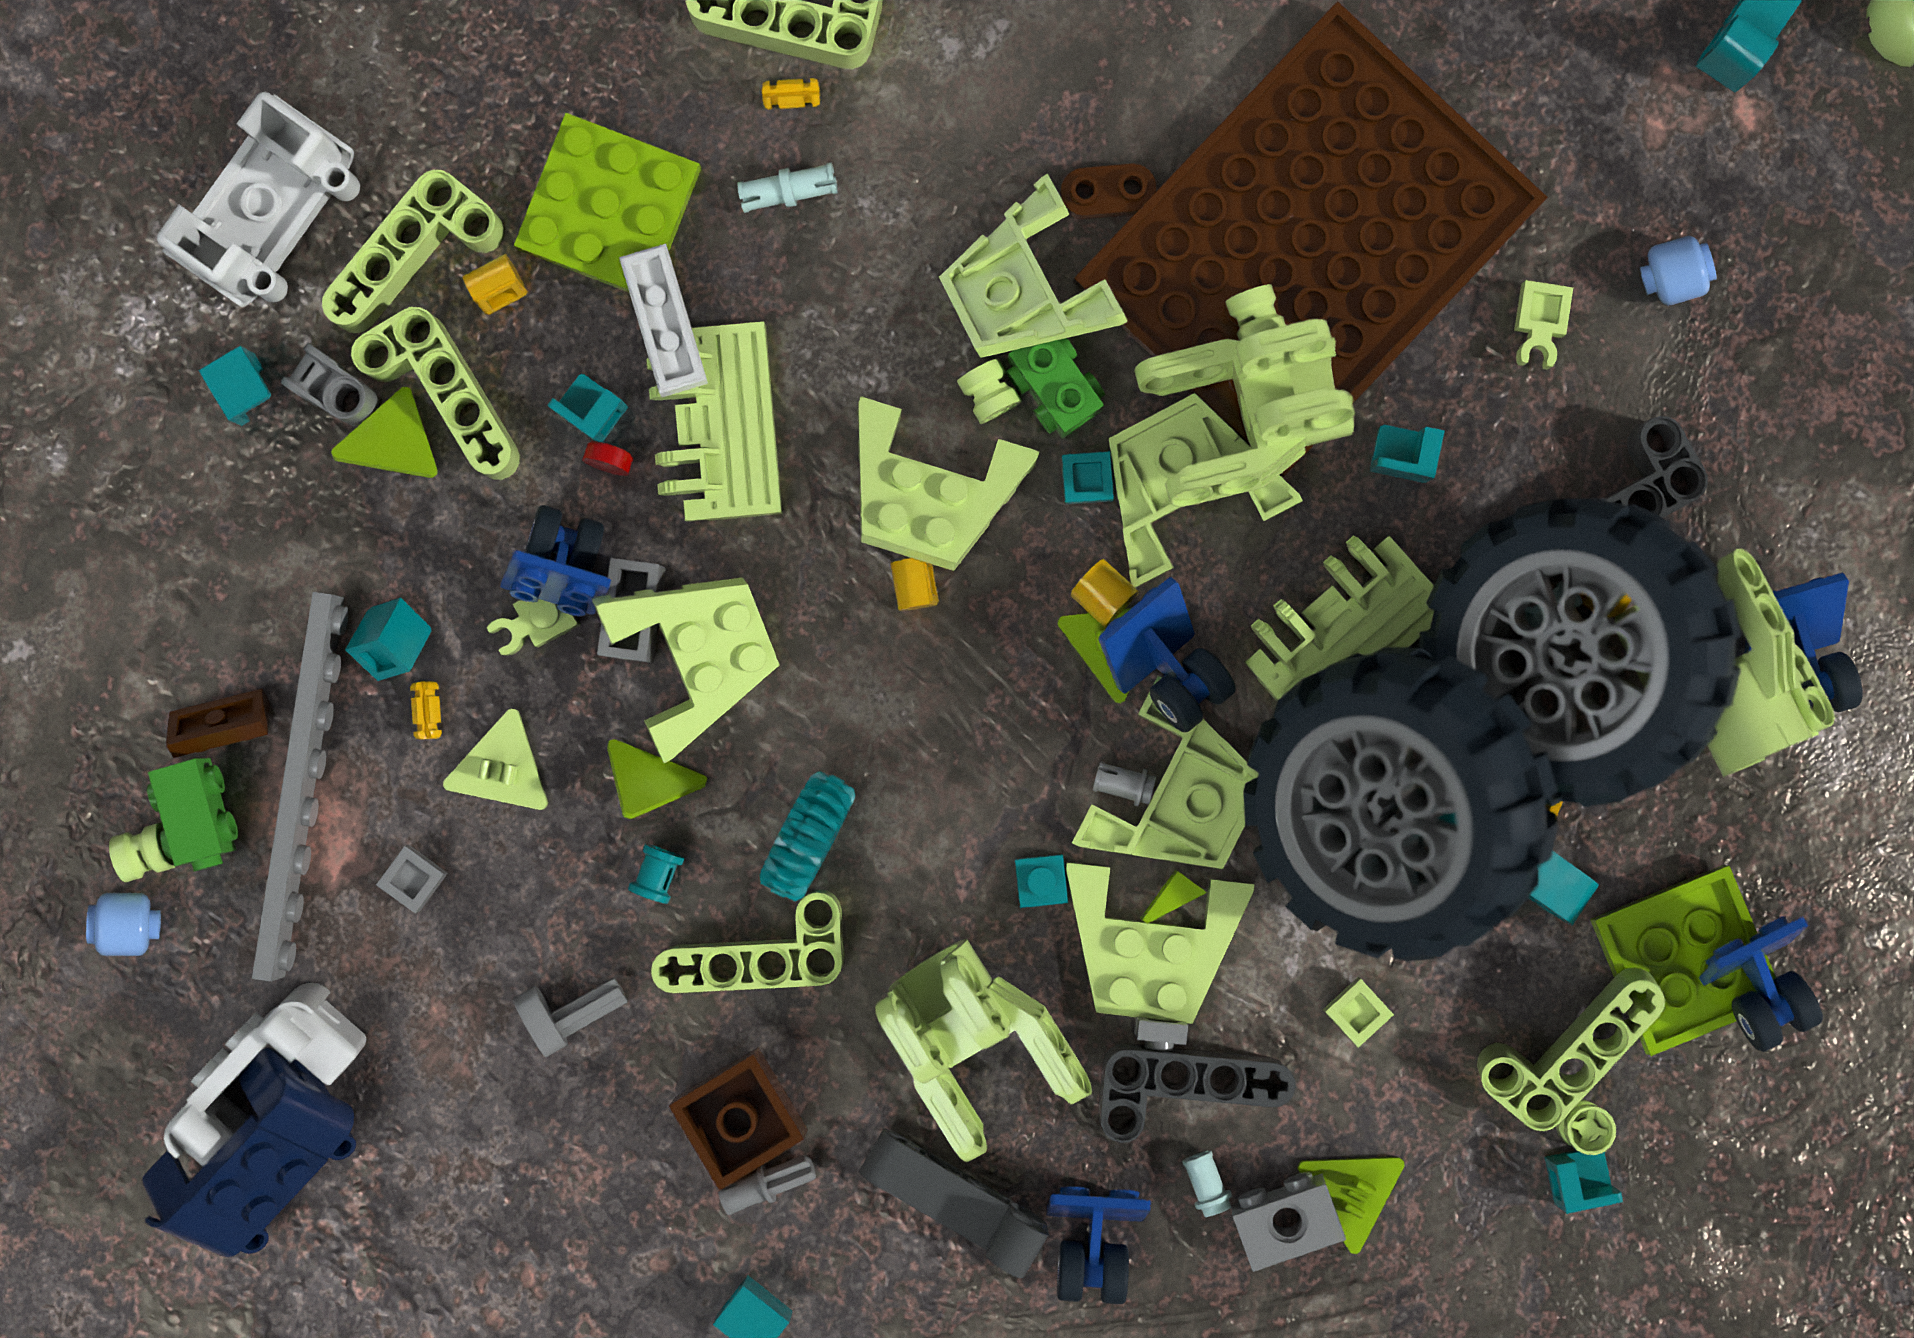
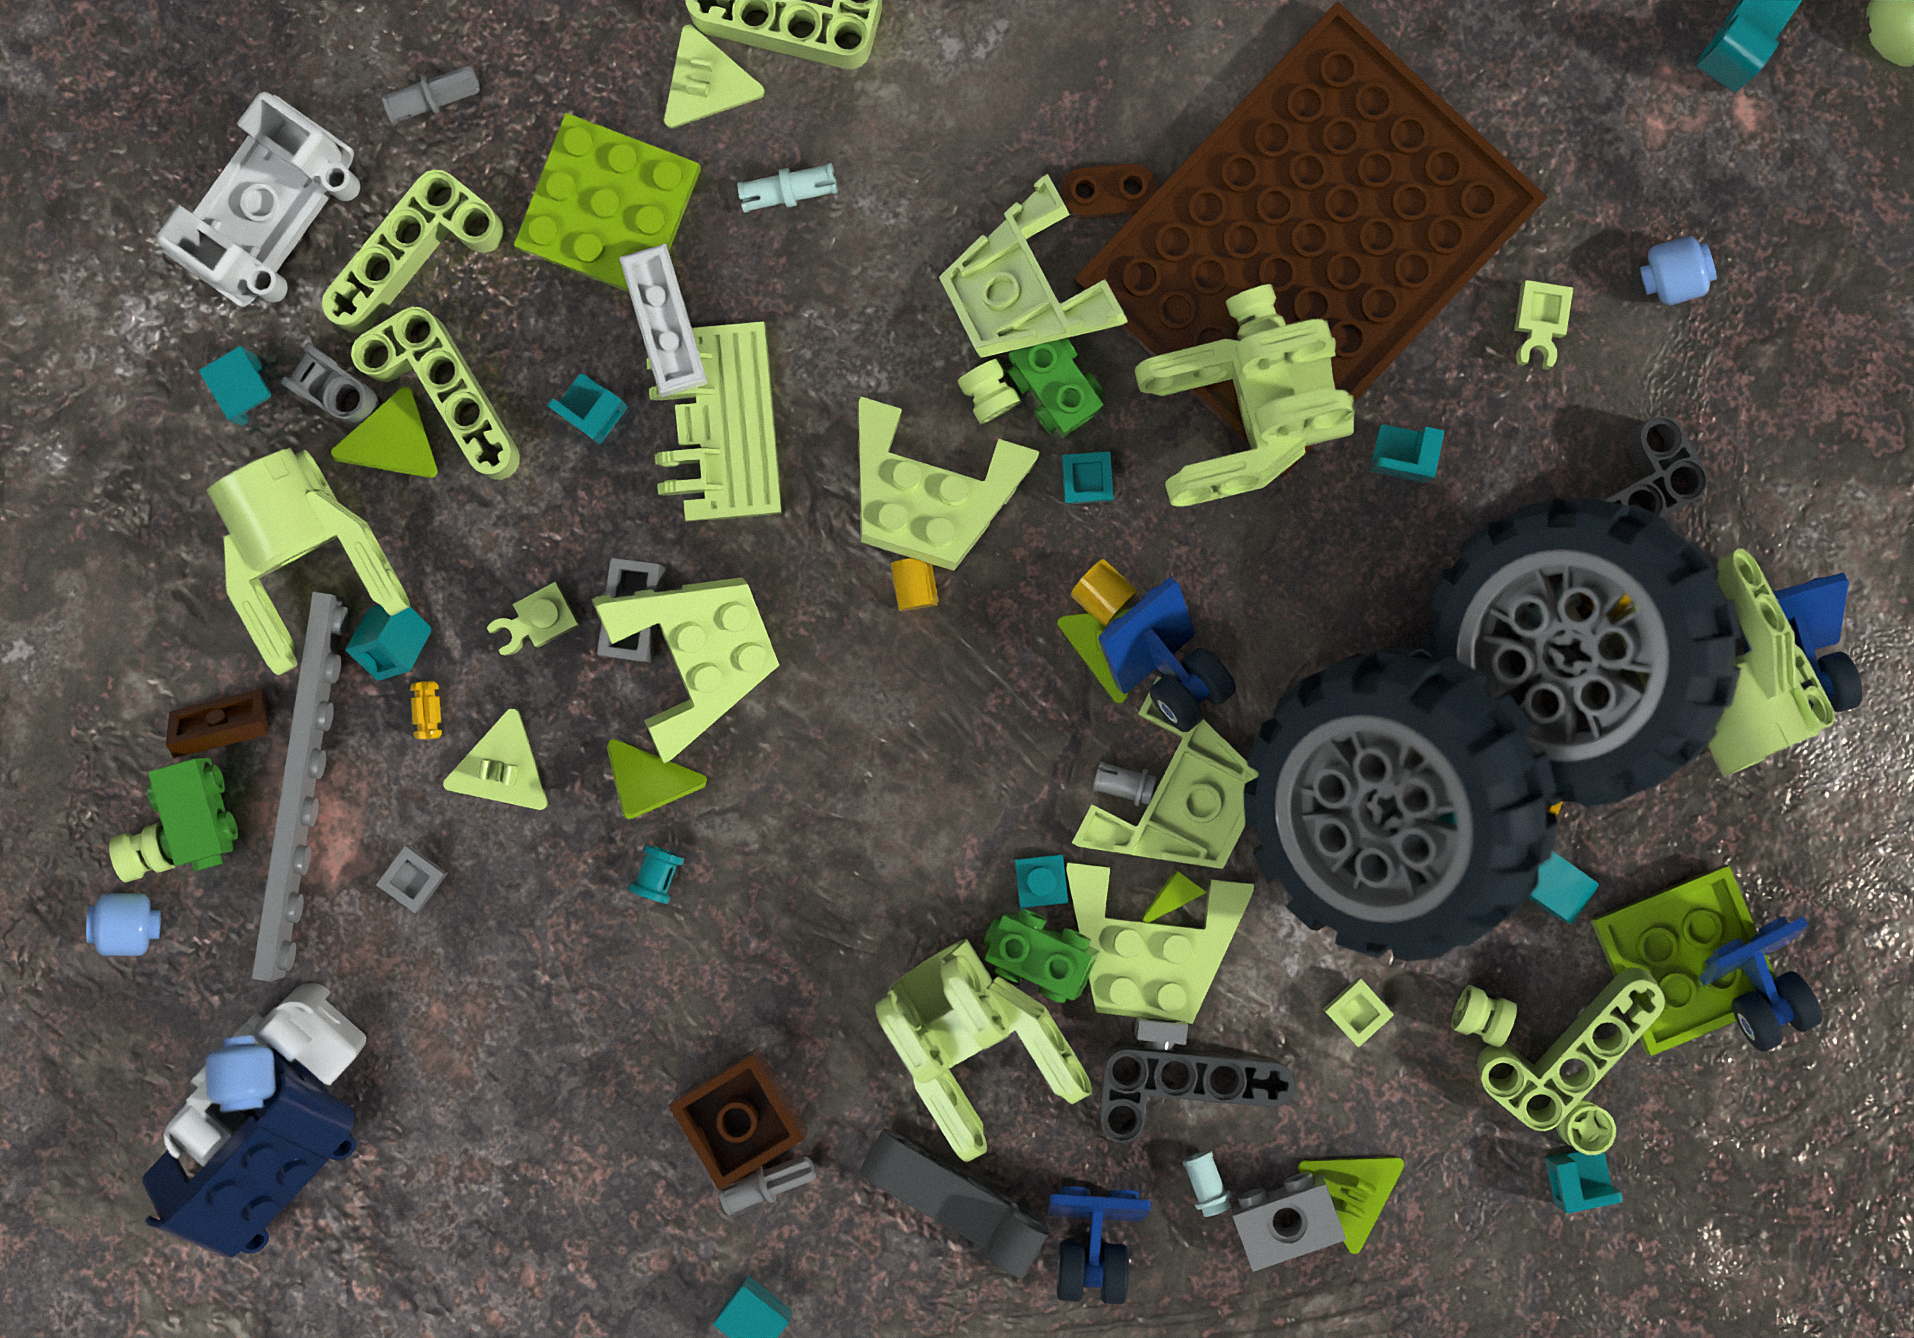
yellow brick [462,254,528,315] -> none
blue plate [500,505,611,616] -> none
light grey piece [513,977,628,1057] -> none
red tile [582,441,634,476] -> none
yellowish green beam [651,889,844,993] -> none
teal gear [760,771,855,902] -> none
yellow piece [762,78,820,110] -> none
yellowish green wing [1109,393,1303,588] -> none
yellowish green hinge [1244,535,1434,701] -> none
none -> yellowish green piece [206,448,410,676]
none -> light blue head [206,1036,275,1112]
none -> light grey axle [381,66,480,125]
none -> yellowish green piece [664,24,764,128]
none -> bright green brick [983,908,1100,1003]
none -> yellowish green wheel [1451,985,1517,1048]

